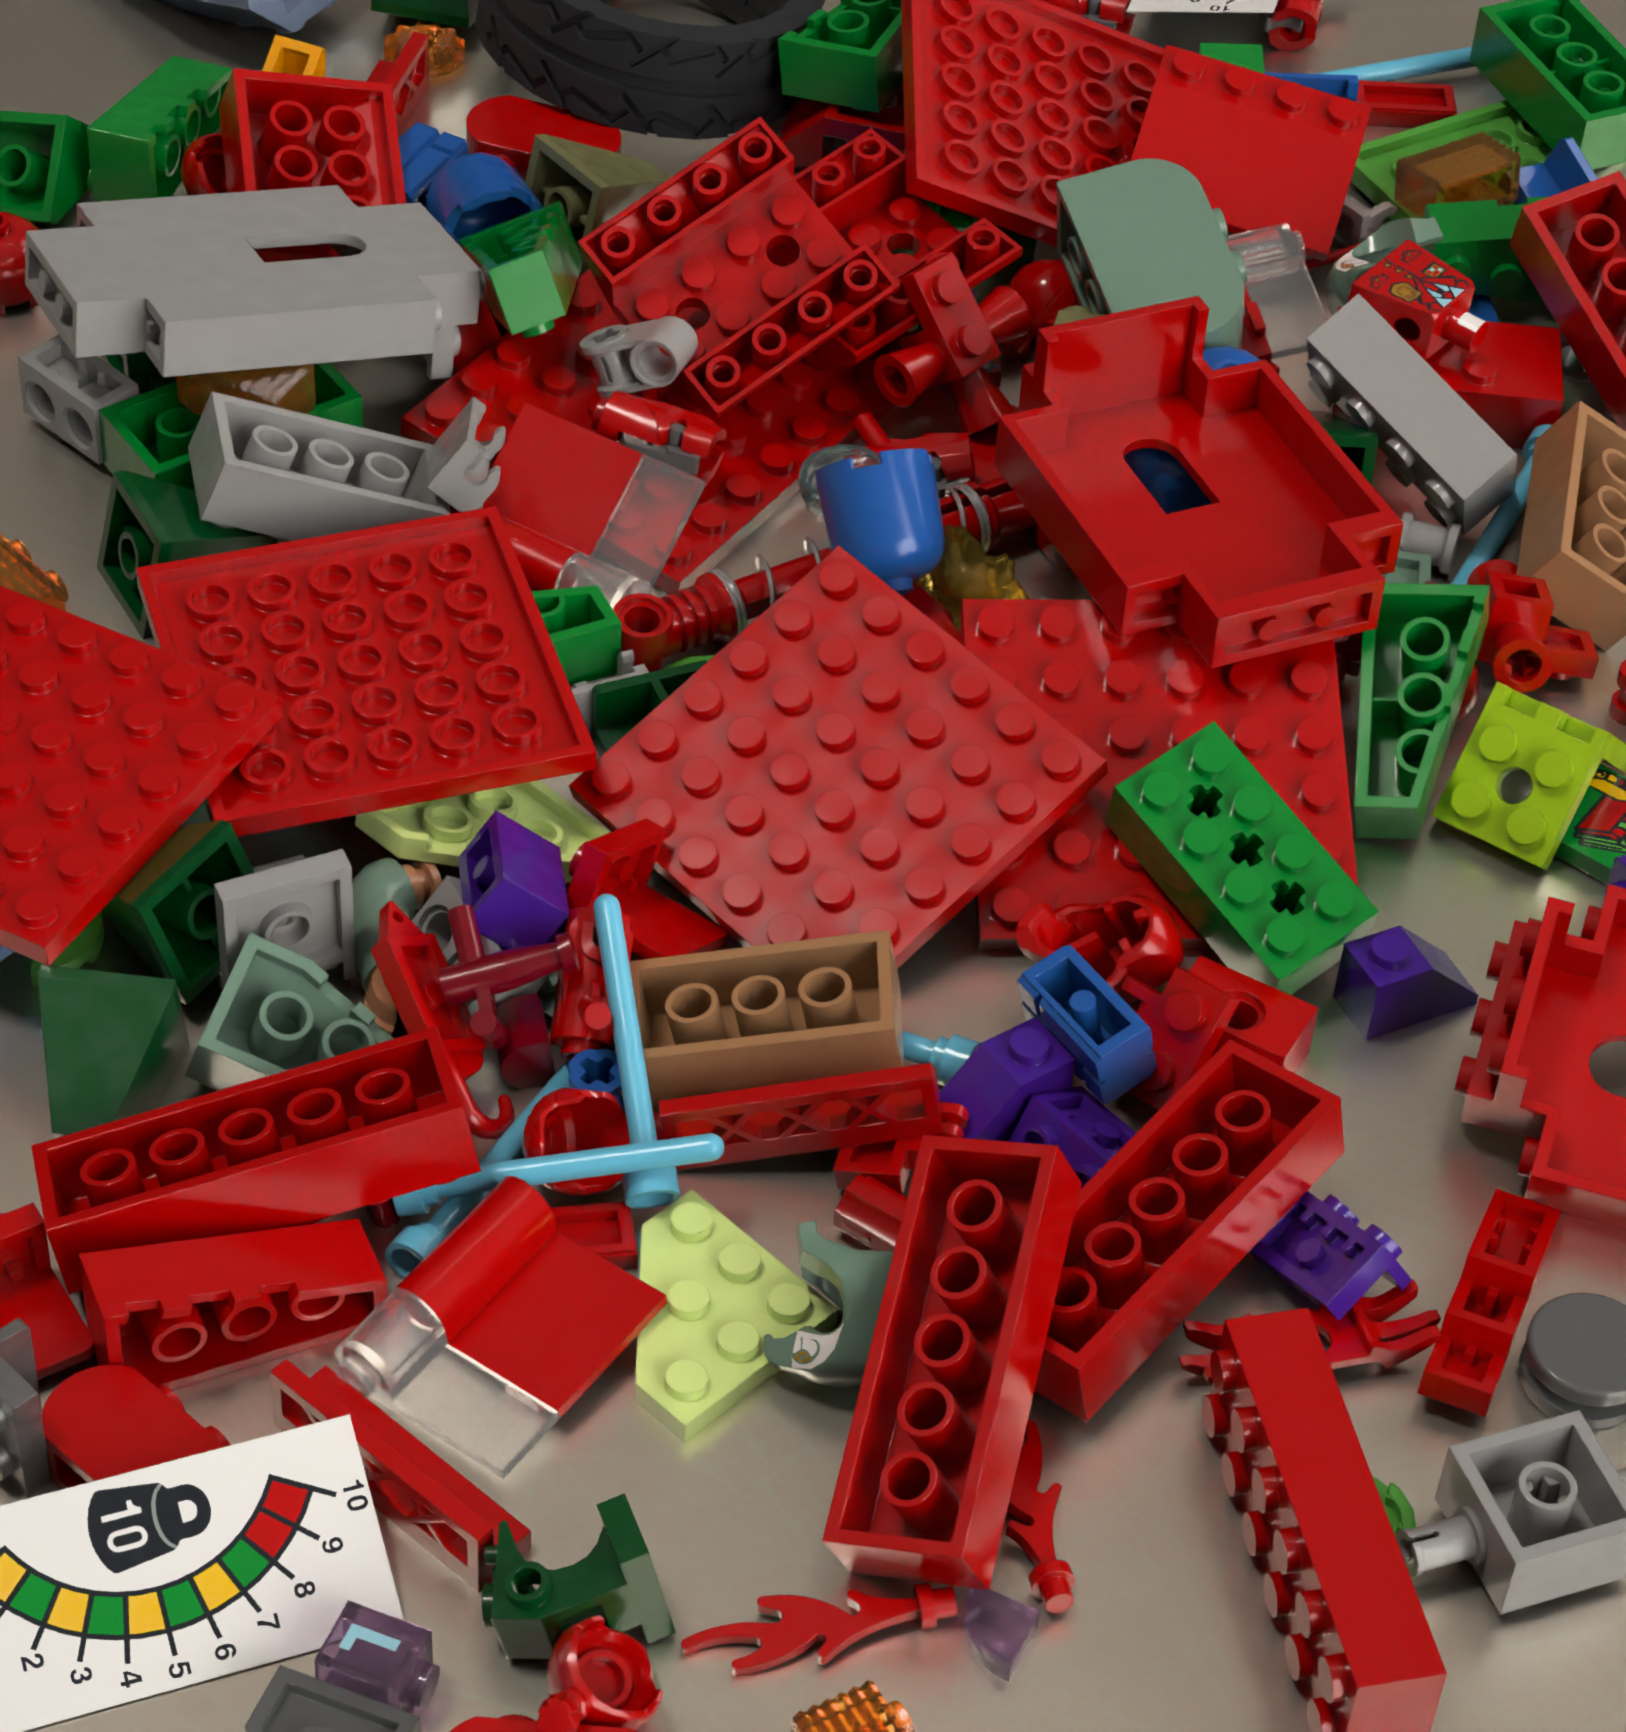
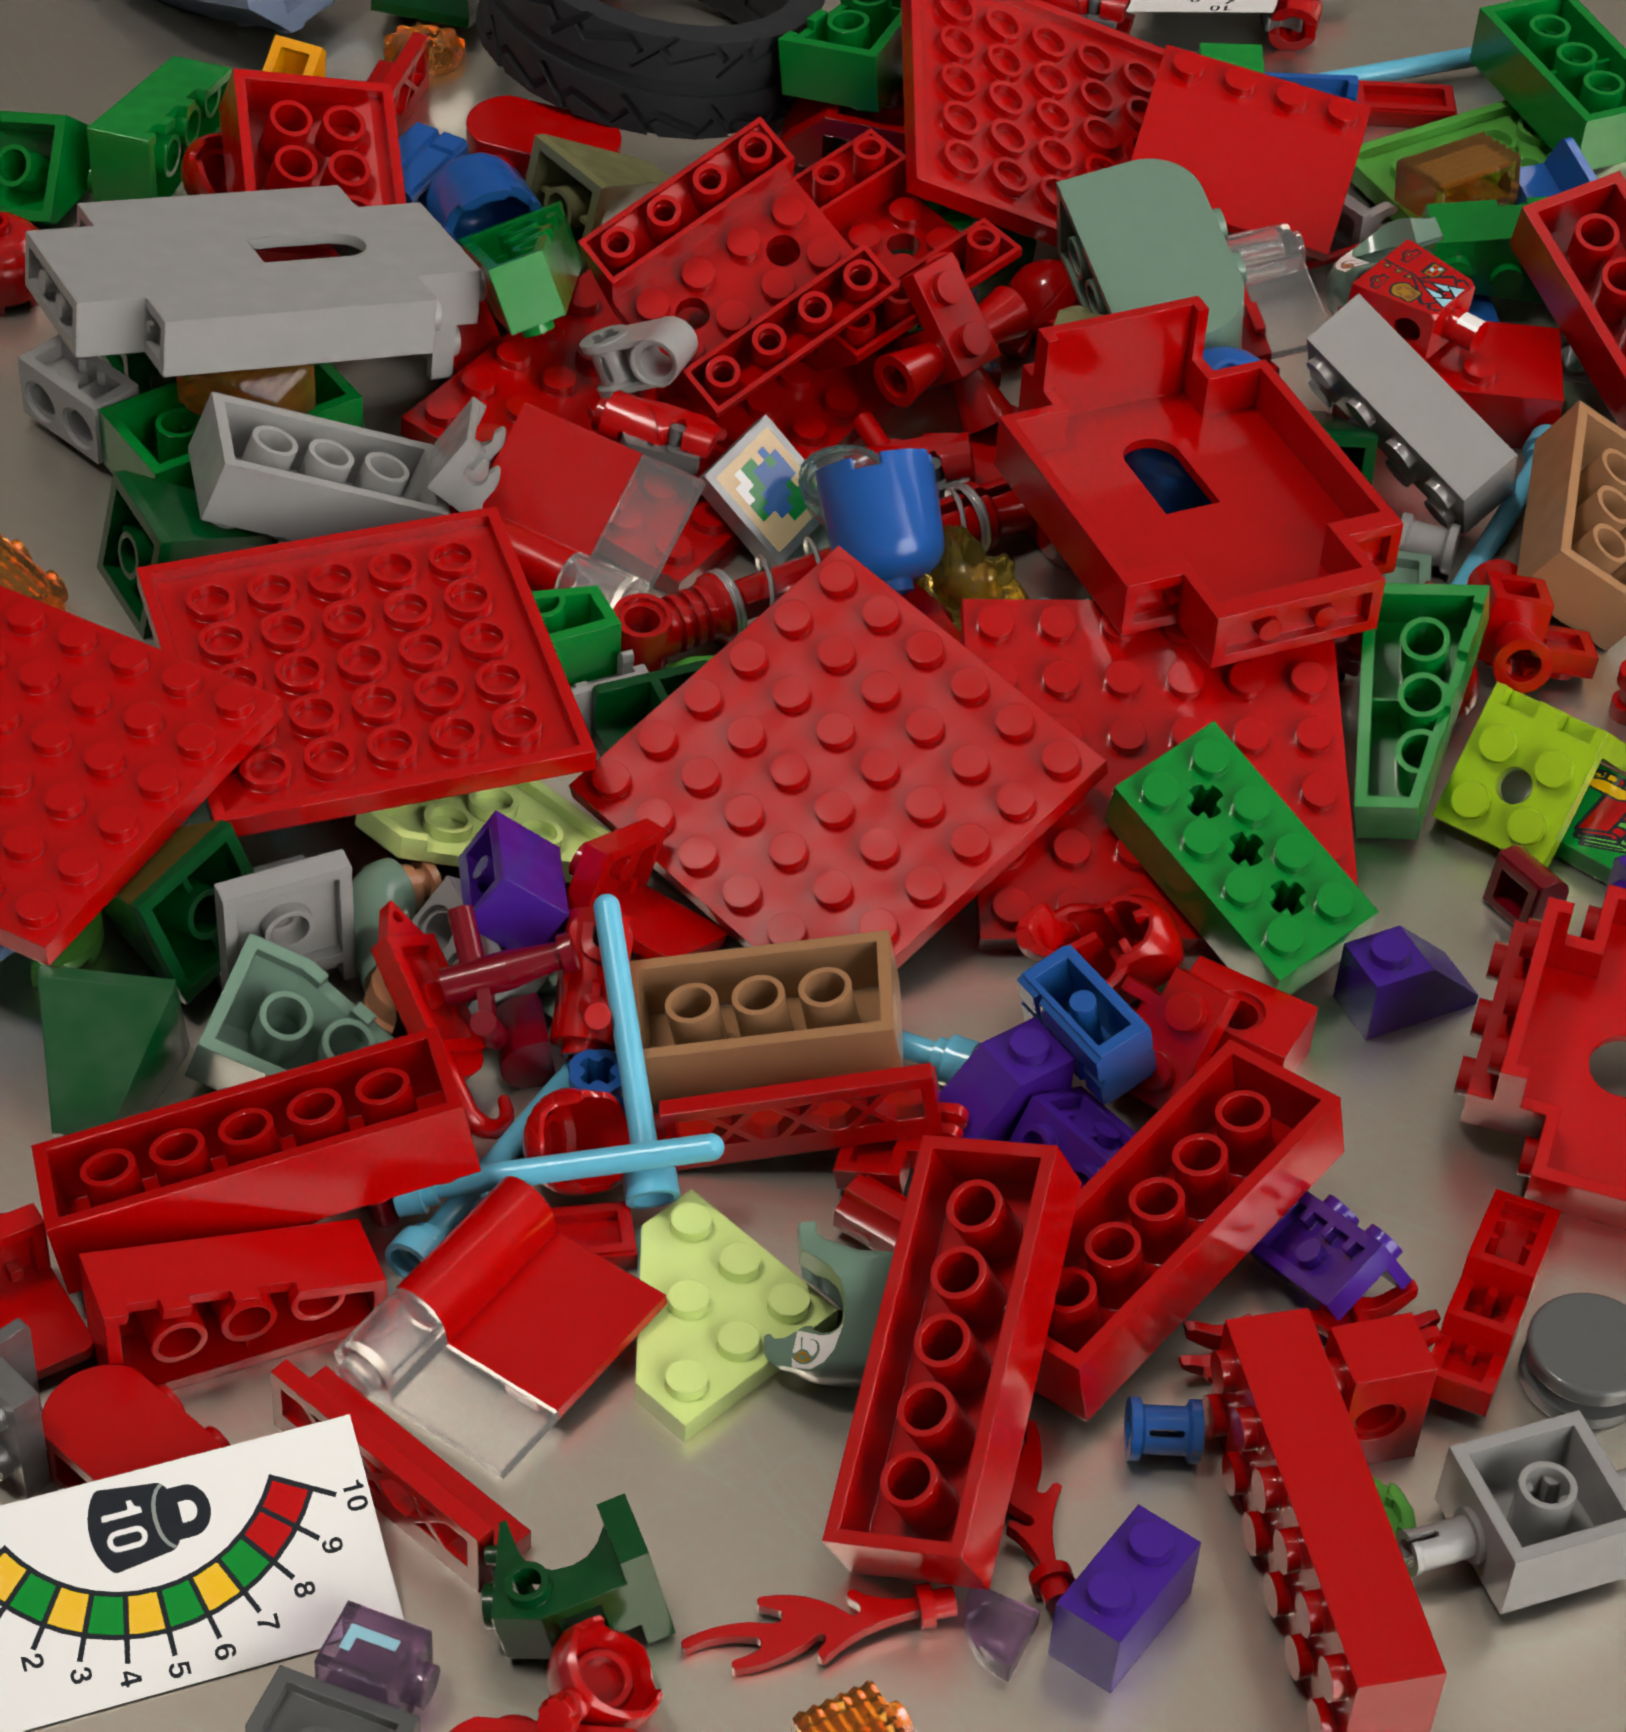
none -> tile [693,414,824,568]
none -> dark purple brick [1048,1504,1201,1694]
none -> blue bush [1124,1396,1205,1464]
none -> red brick [1325,1312,1438,1465]
none -> dark red brick [1482,845,1569,925]

